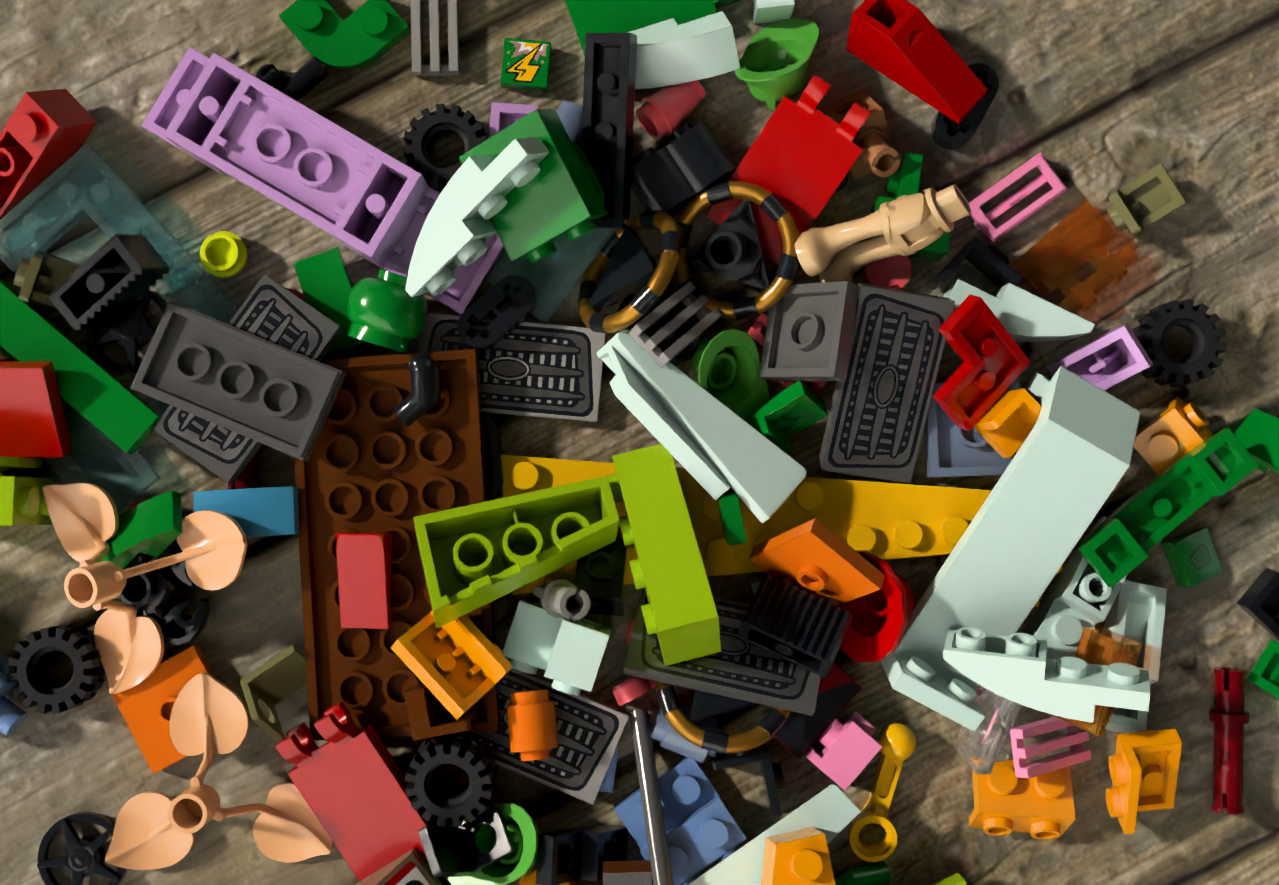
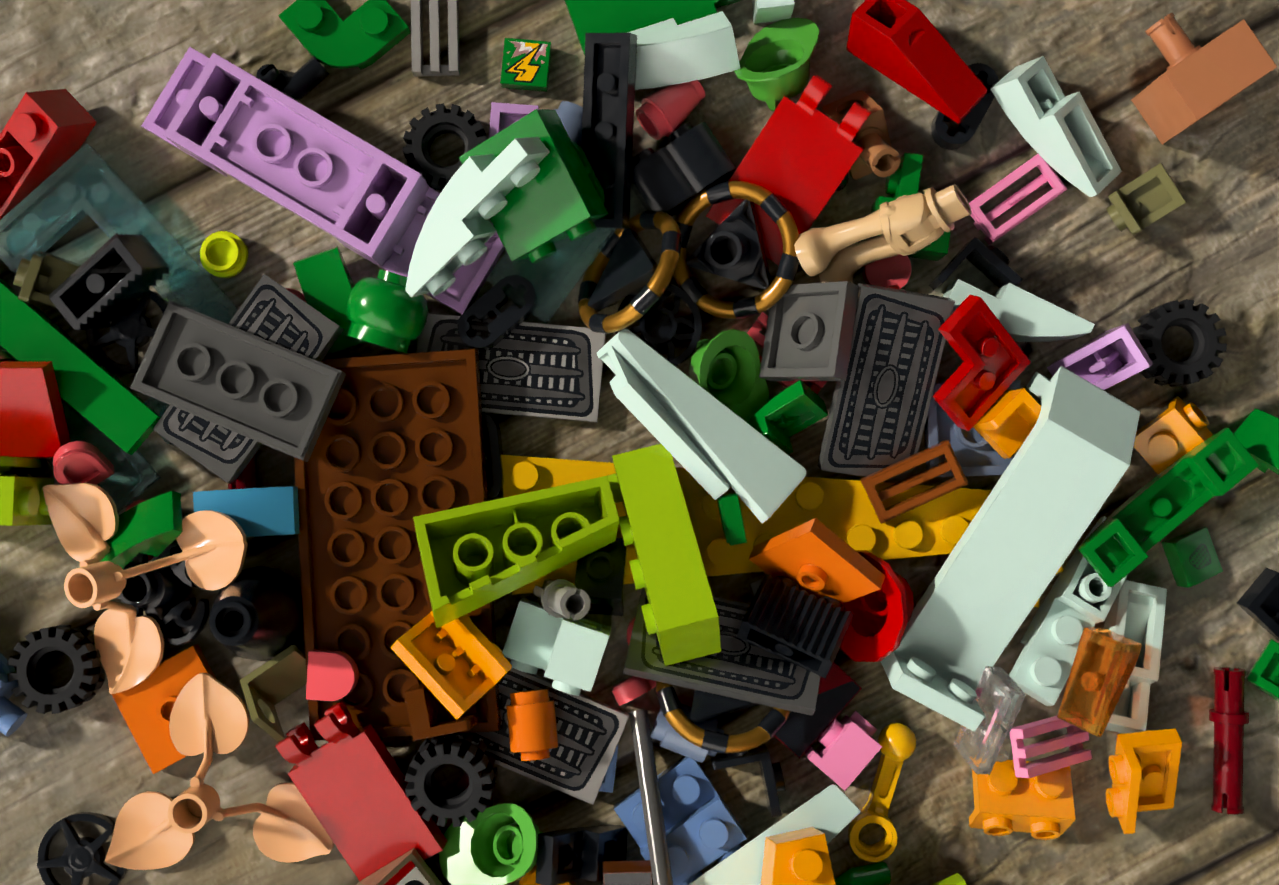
slope [336,532,392,629] -> none
black arm [393,354,442,427] -> none
black bracket [418,806,515,877] -> none
light grey tile [629,281,722,368] -> none
light aqua slope [943,627,1151,723] -> none
clear orange plate [1013,199,1138,314] -> none
none -> coral tile [53,441,114,485]
none -> black cone [209,566,304,661]
none -> coral tile [306,649,359,701]
none -> dark orange tile [860,440,968,524]
none -> light aqua slope [990,56,1122,197]
none -> nougat brick [1131,12,1277,145]

